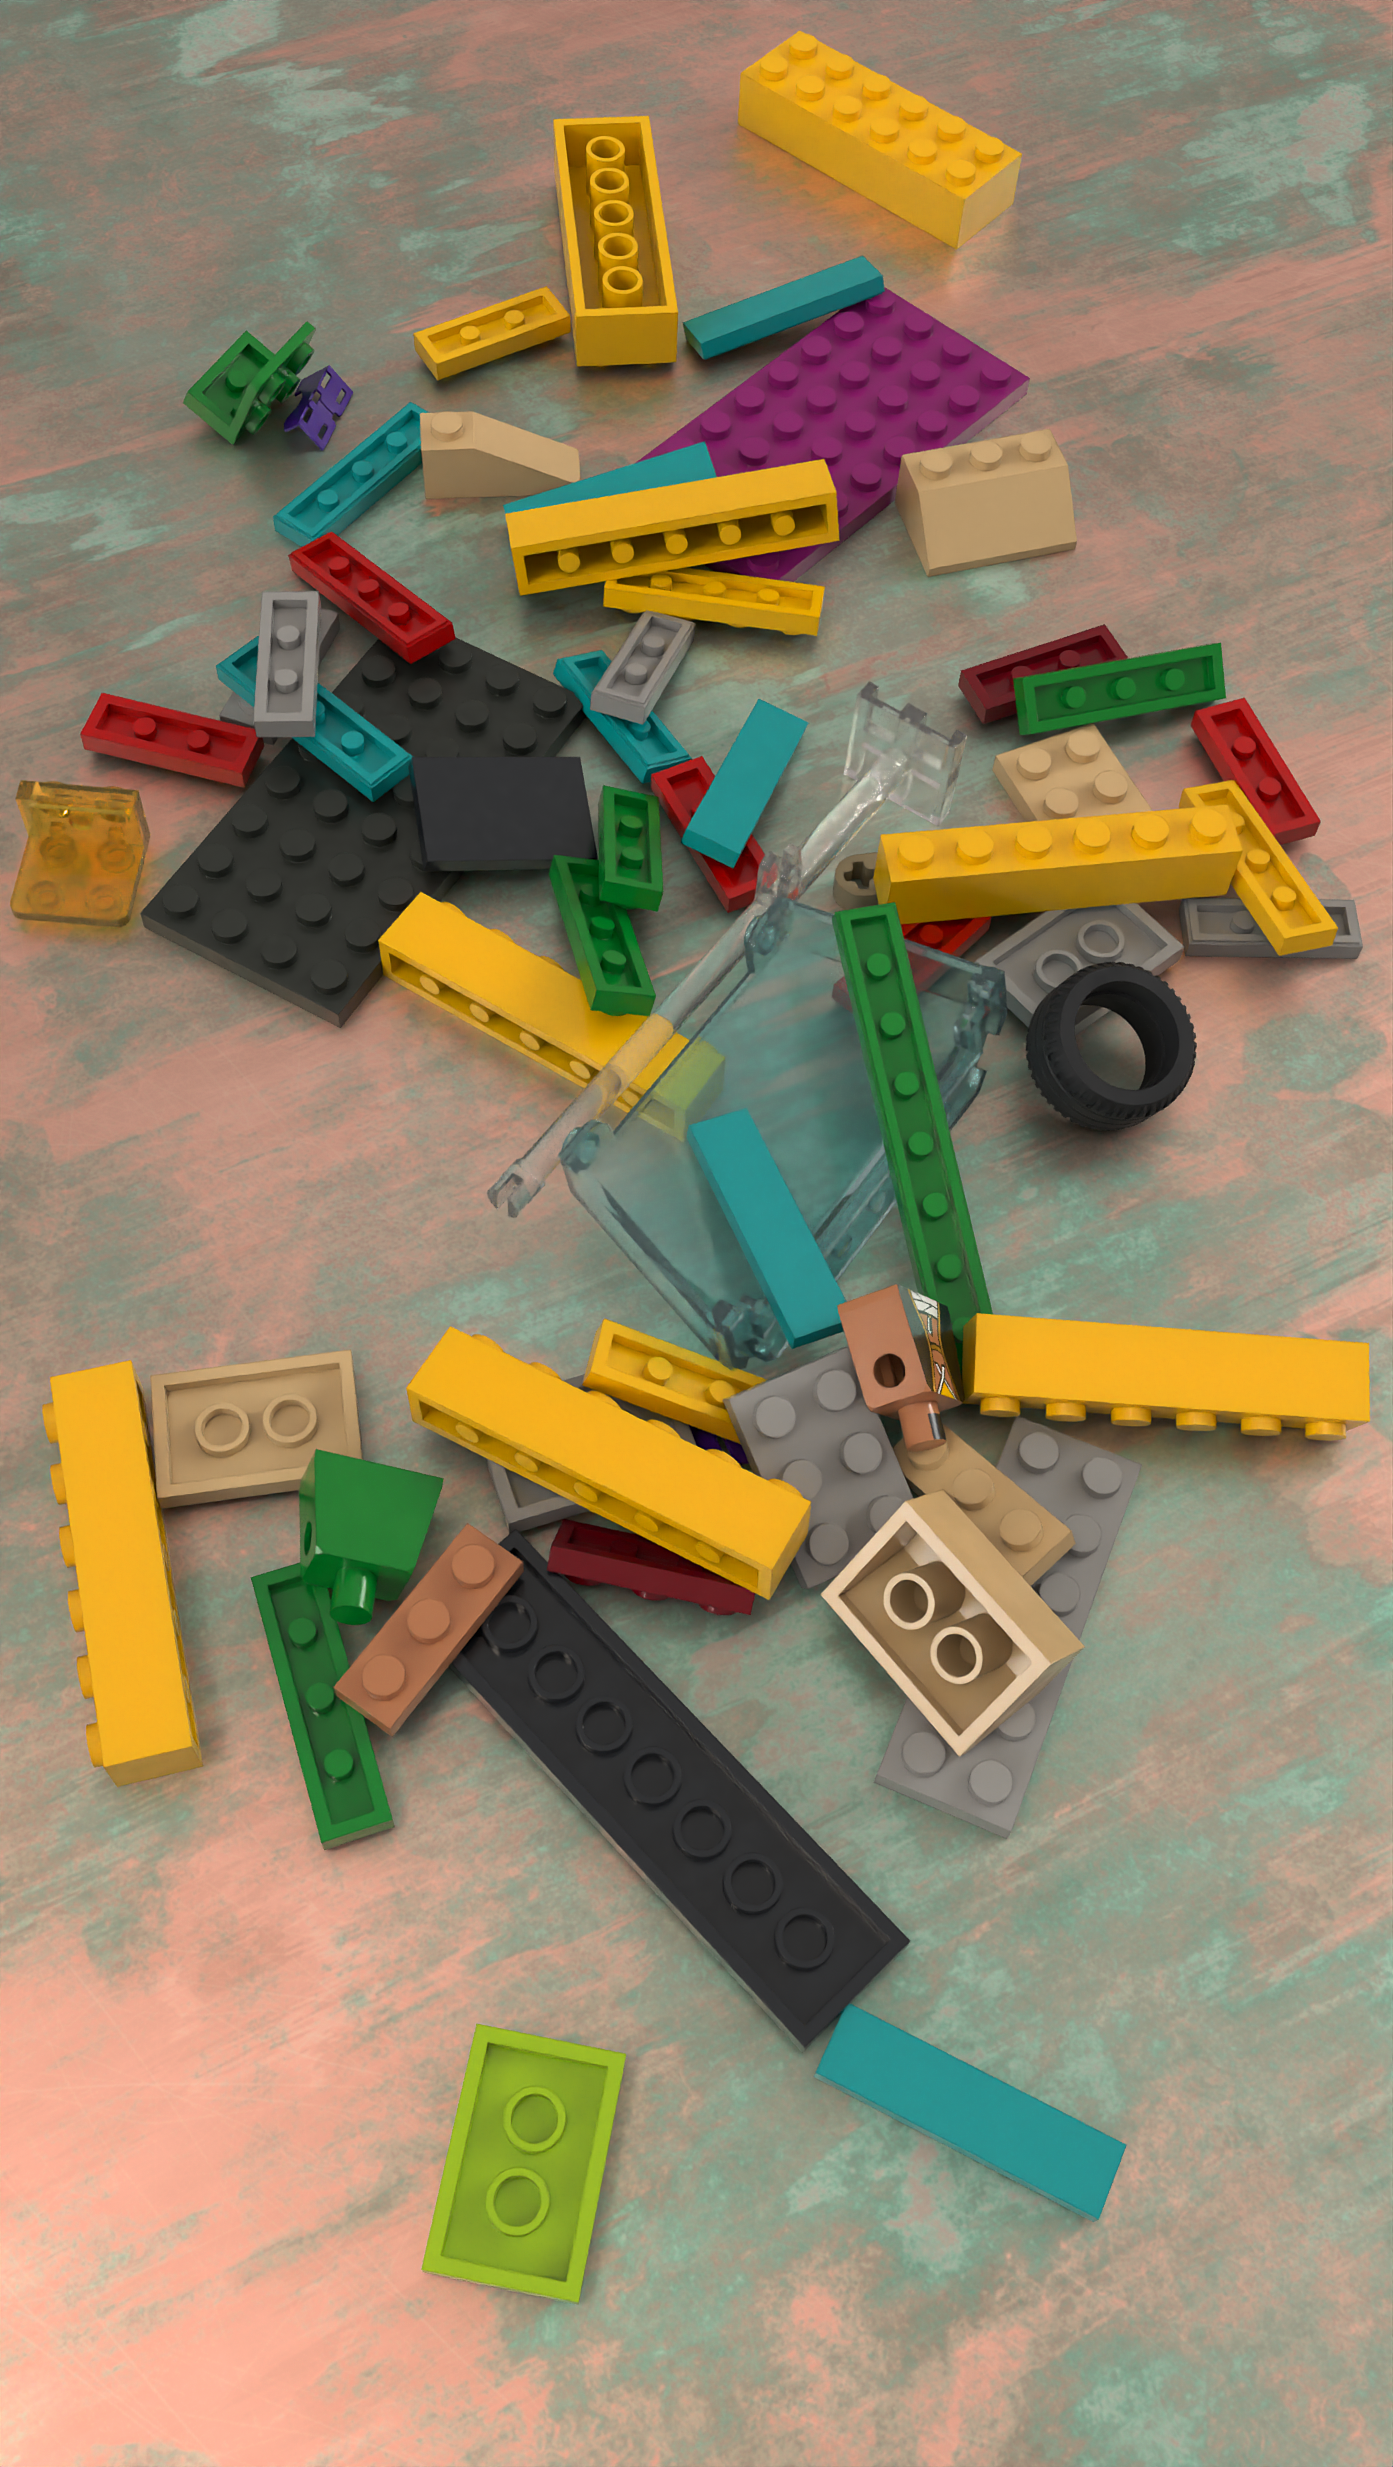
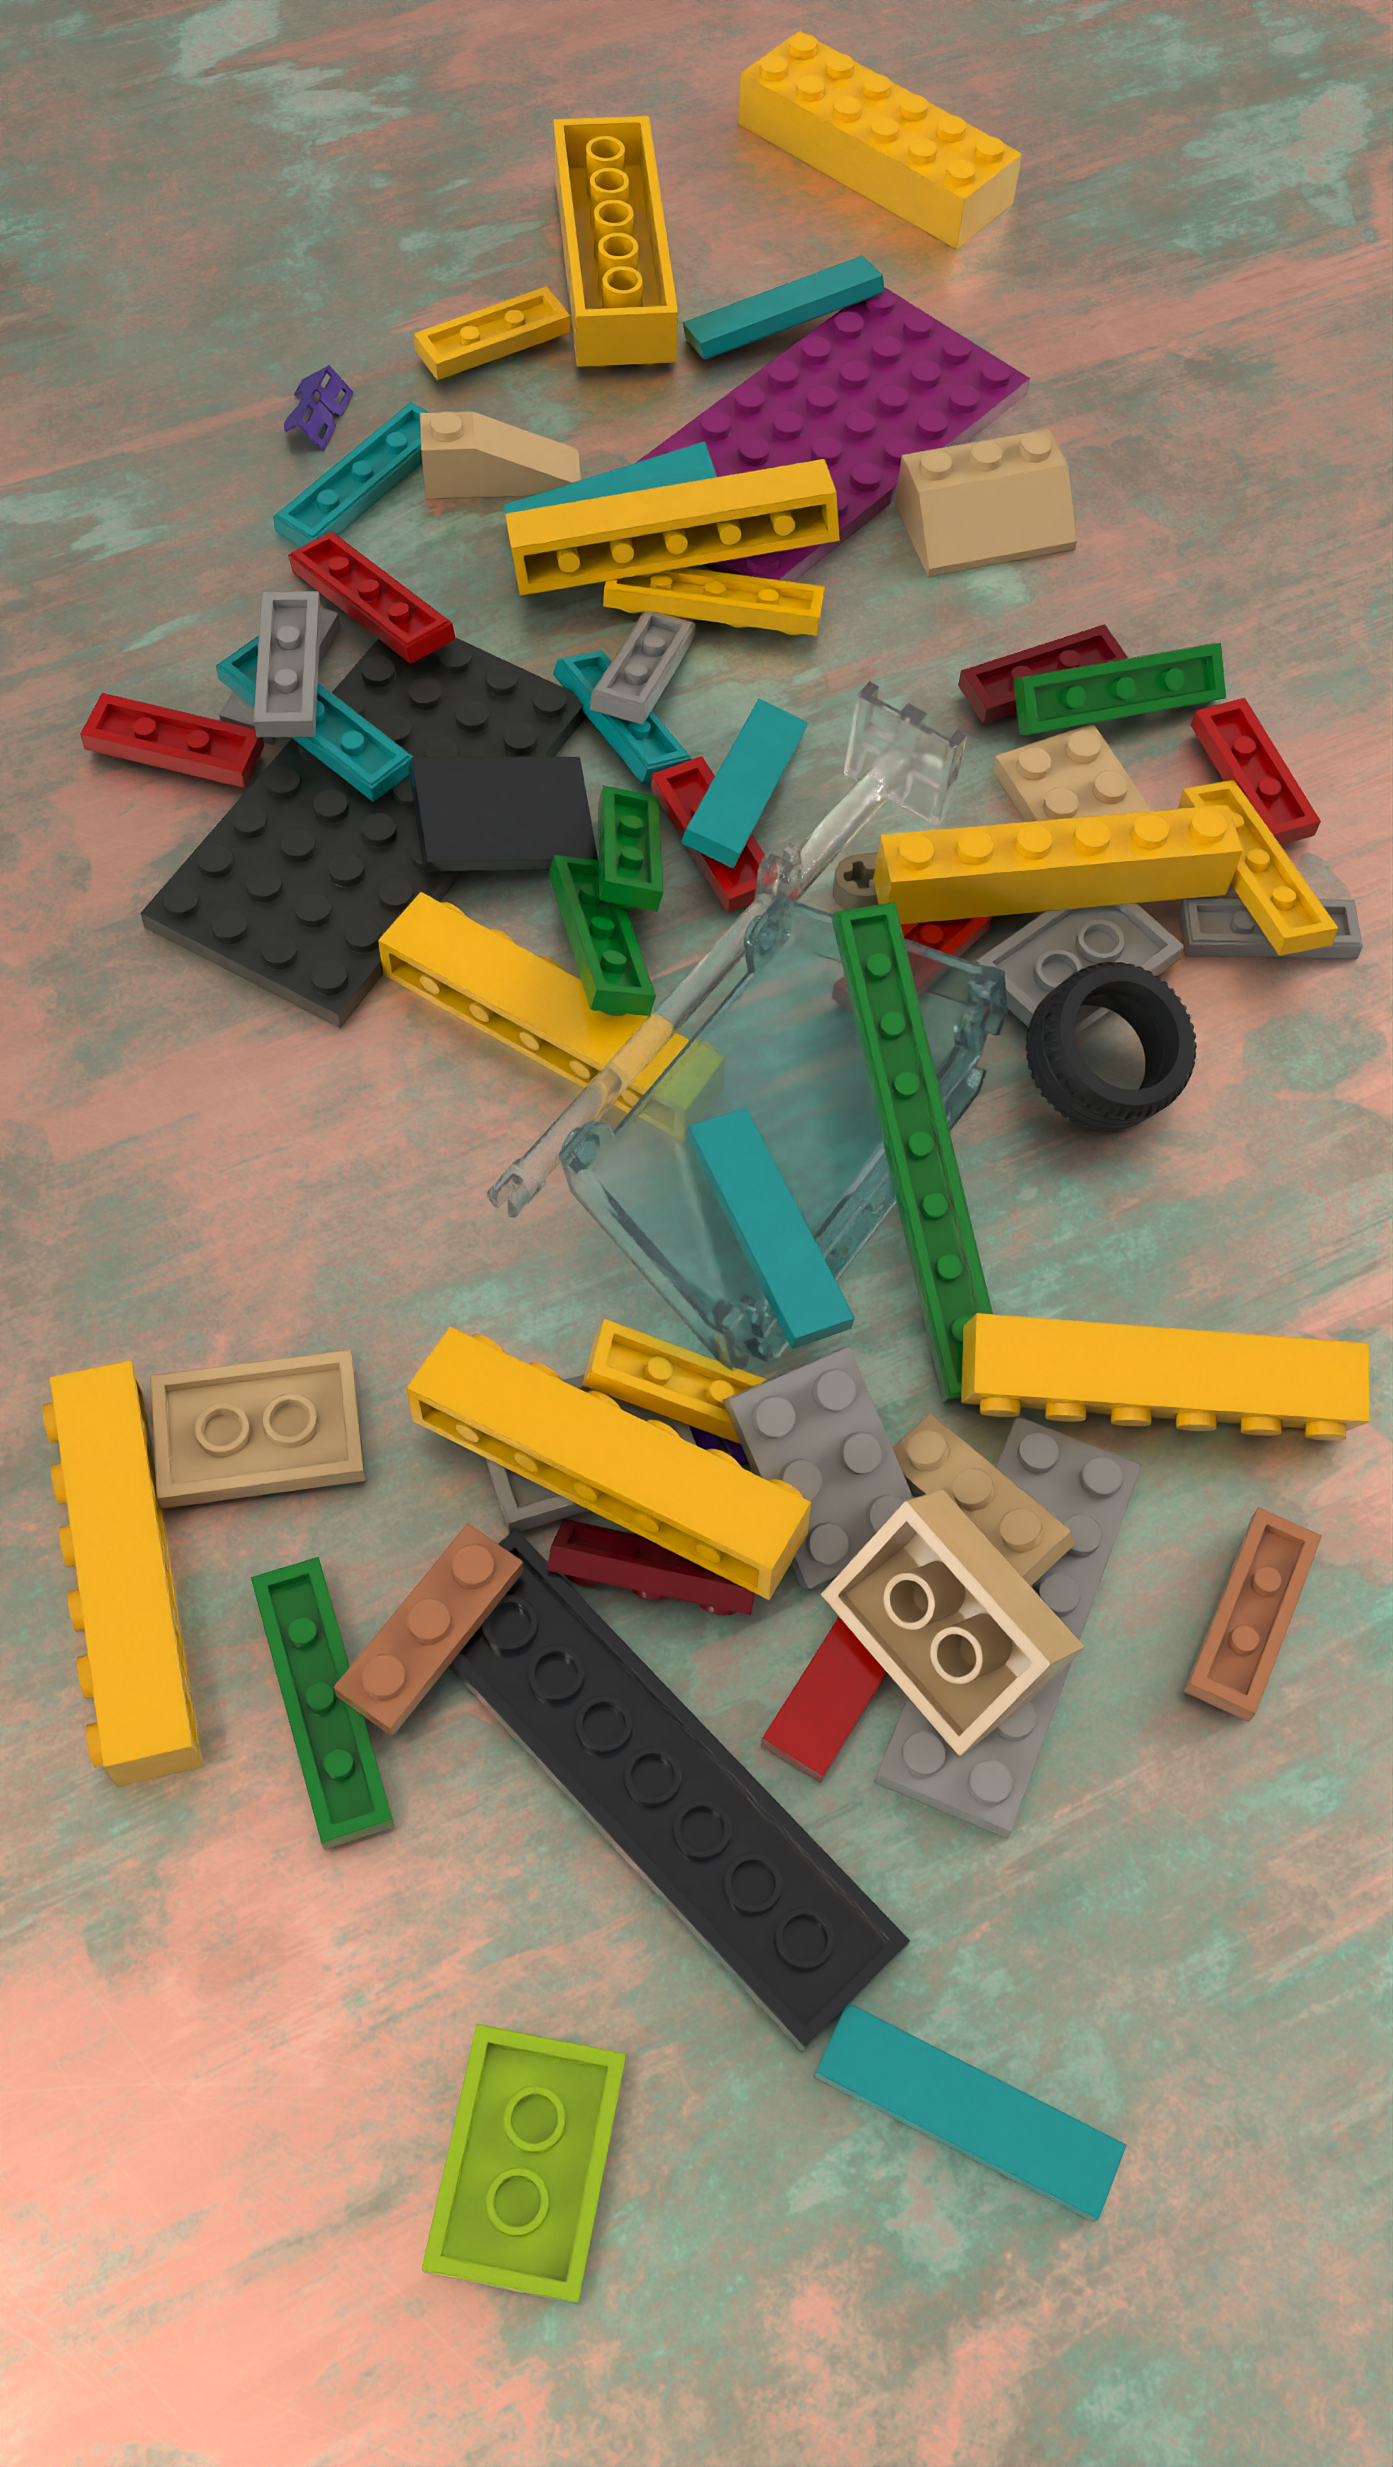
clear yellow bracket [10,780,151,928] -> none
green bracket [183,321,316,445] -> none
green torso [299,1449,444,1625] -> none
nougat torso [837,1284,965,1452] -> none
none -> red tile [761,1617,888,1783]
none -> nougat plate [1183,1507,1322,1722]

